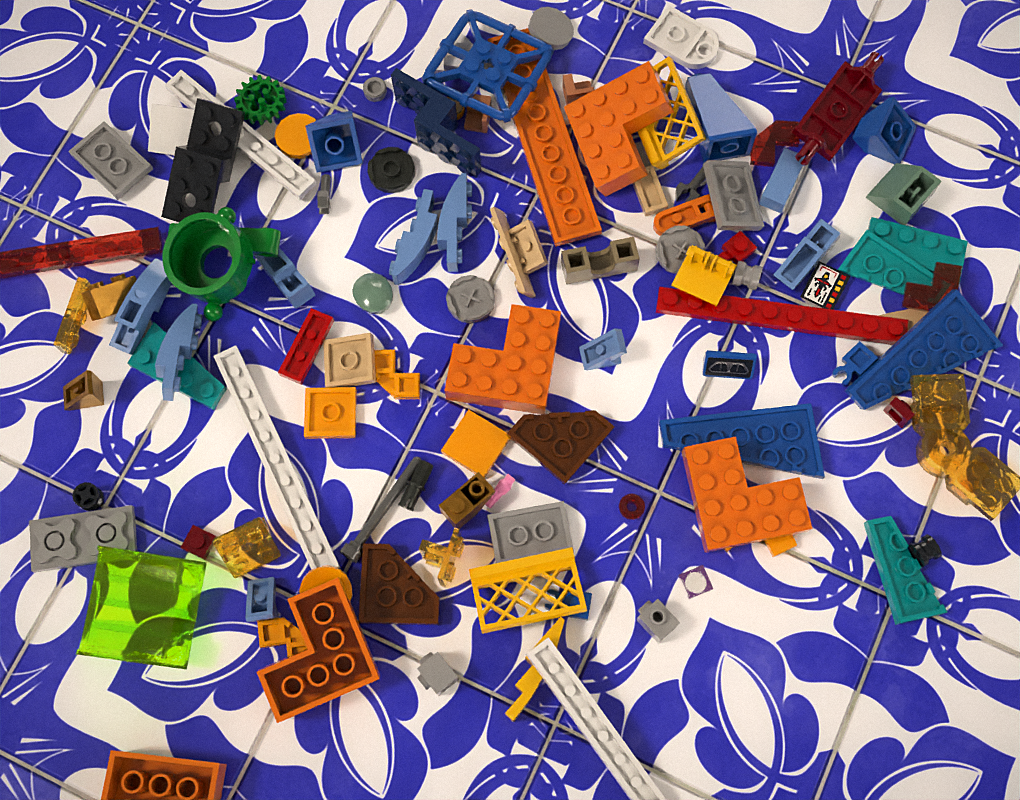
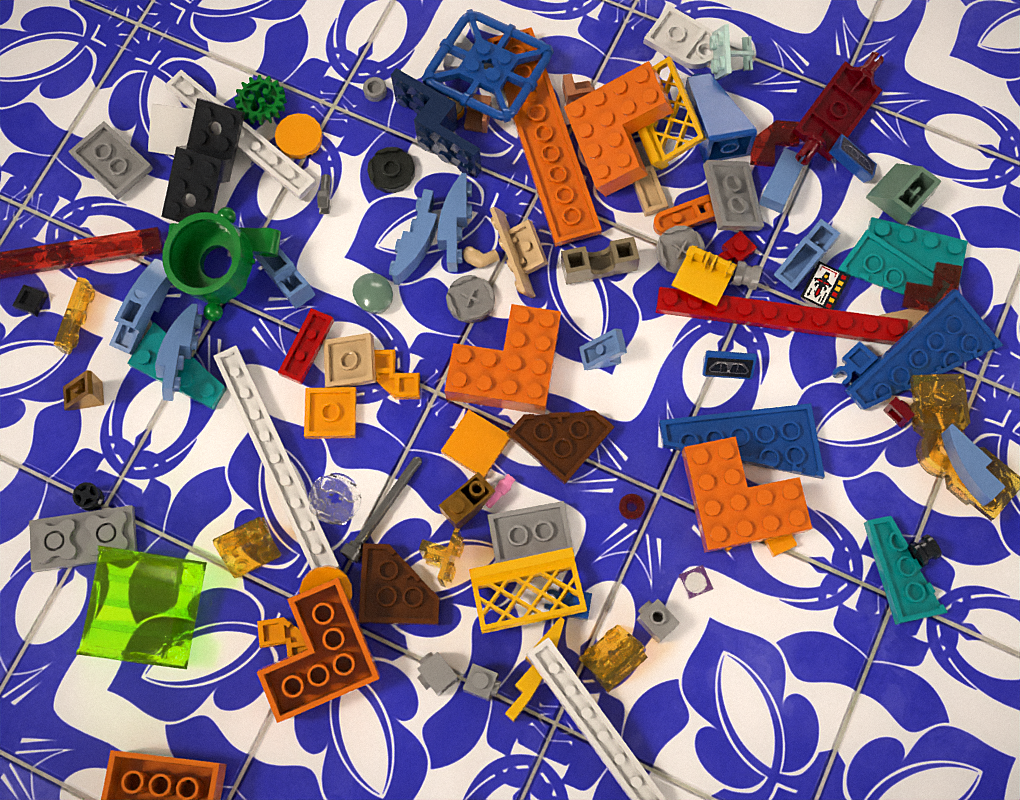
pearl gold slope [81,273,137,321] -> none
dark red plate [180,525,218,560] -> none
medium blue slope [245,577,279,622] -> none
blue slope [305,110,363,173] -> none
pearl dark grey axle [398,460,433,512] -> none
light grey tile [528,7,574,50] -> none
dark grey bar [675,167,706,203] -> none
blue slope [852,97,917,165] -> none
none -> black tile [12,285,48,317]
none -> clear plate [308,472,362,525]
none -> tan arm [463,246,500,268]
none -> light grey brick [463,664,501,702]
none -> clear yellow bracket [579,625,648,693]
none -> light aqua plate [709,24,755,80]
none -> blue slope [829,134,877,183]
none -> medium blue slope [941,424,1006,506]

